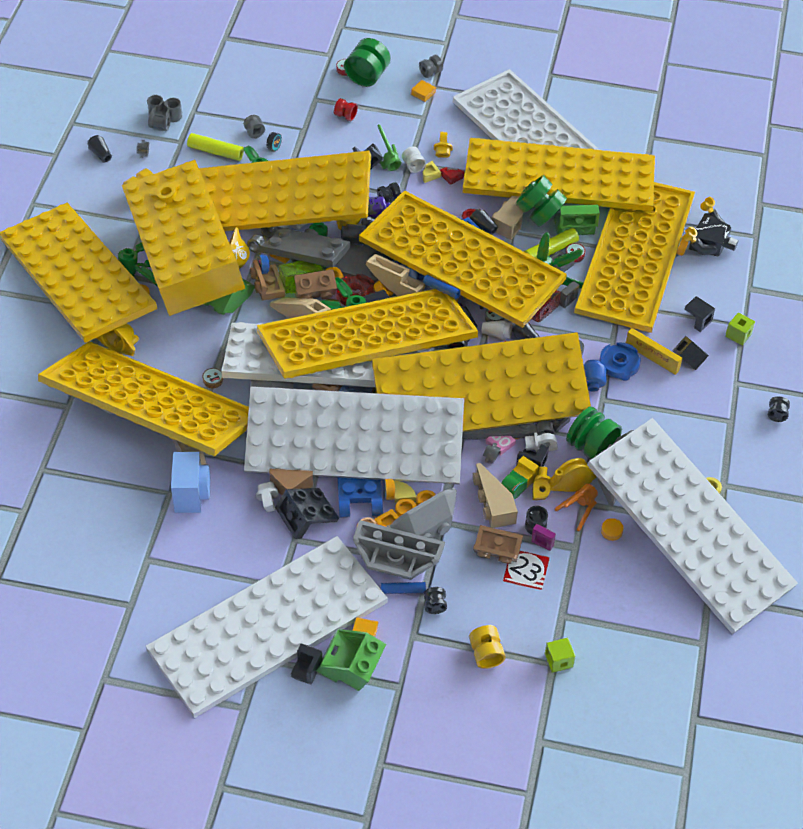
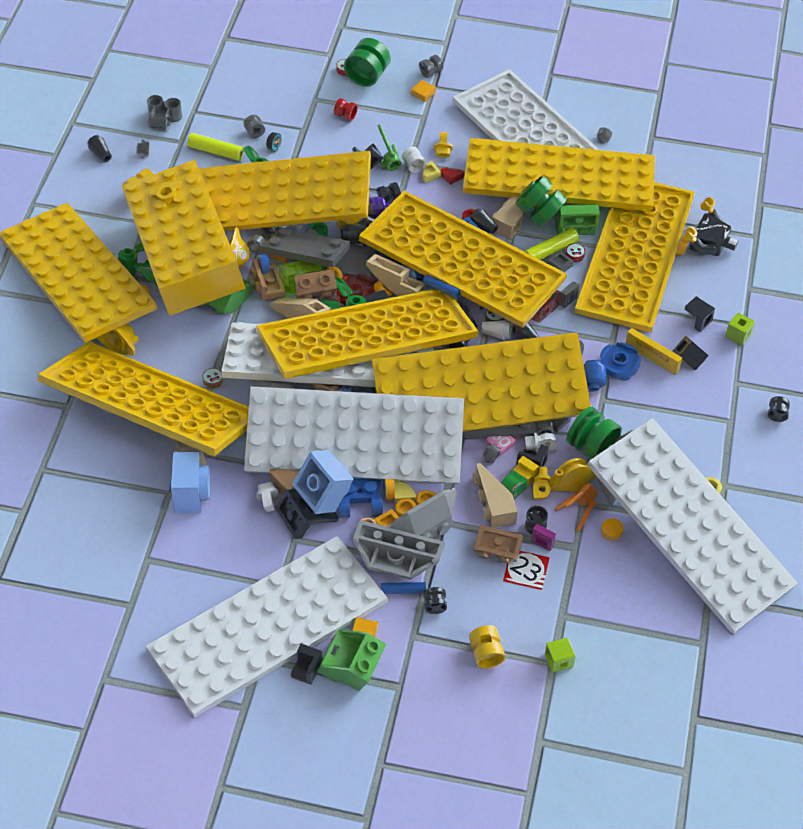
green plant [537,232,583,288] -> none
none -> light blue piece [292,450,353,514]
none -> dark grey hinge [597,127,612,143]

